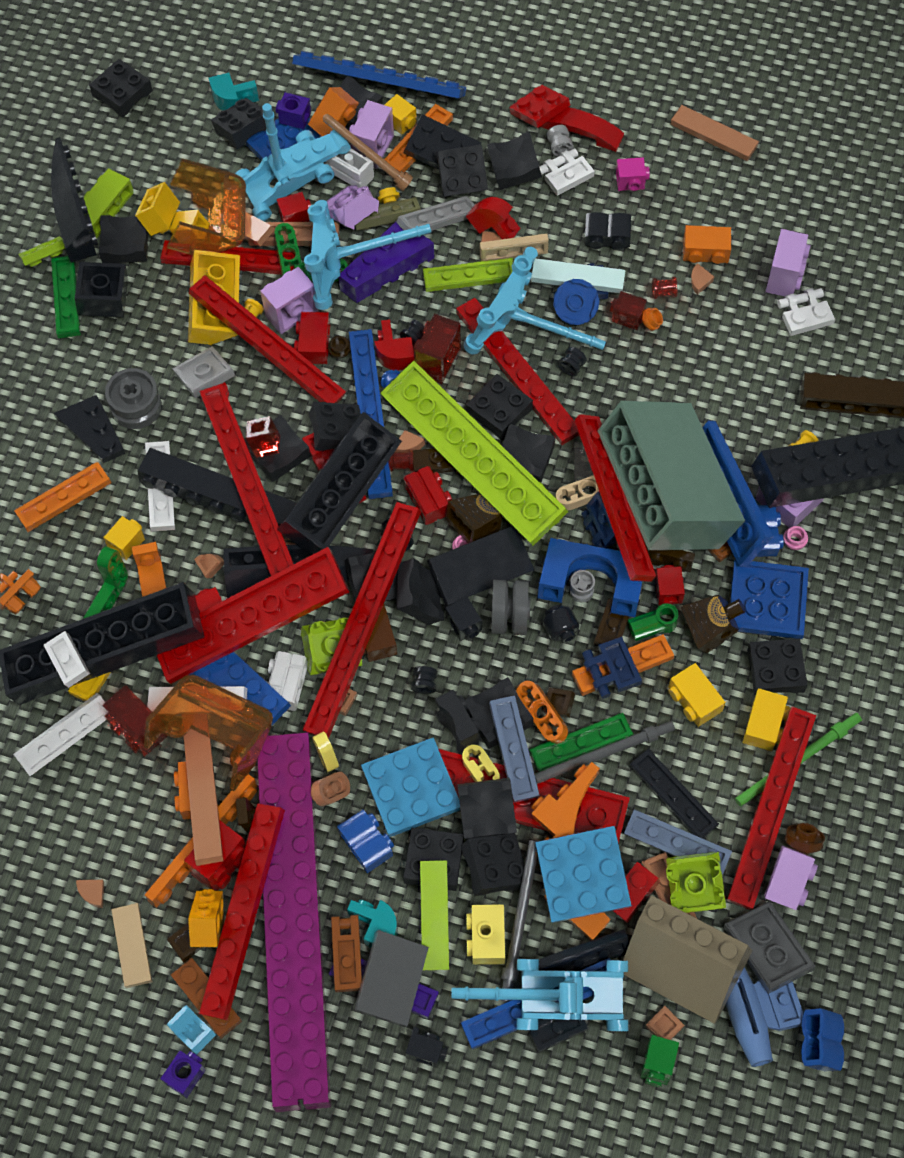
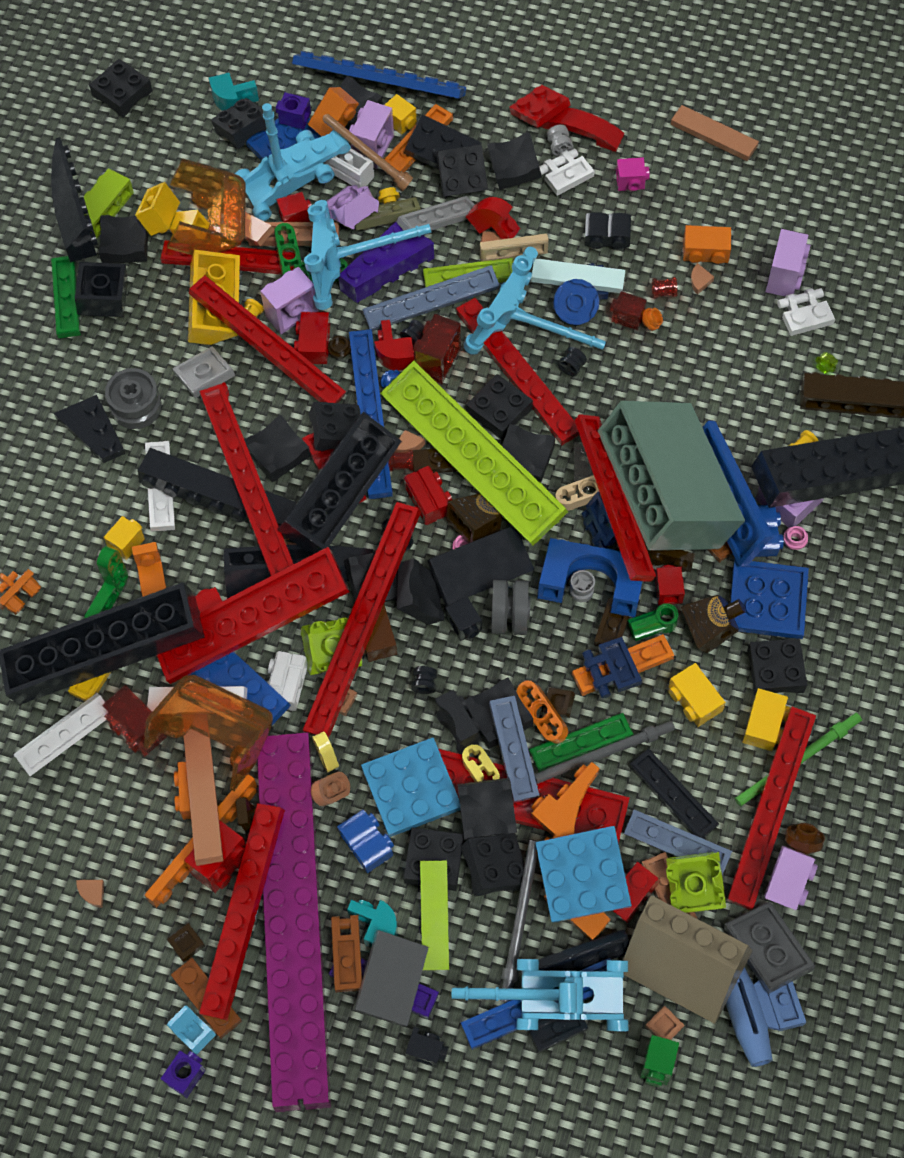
orange plate [14,462,111,532] -> none
lime plate [18,236,65,267] -> none
white plate [44,631,90,688] -> none
tan tile [111,903,153,989] -> none
light orange brick [188,889,224,947] -> none
nougat tile [194,554,224,578] -> none
clear red brick [246,416,280,458] -> none
light yellow brick [466,905,505,965] -> none
black head [543,604,579,643] -> none
blue brick [801,1008,844,1072] -> none
none -> sand blue tile [362,265,500,332]
none -> clear neon green plate [815,352,838,374]

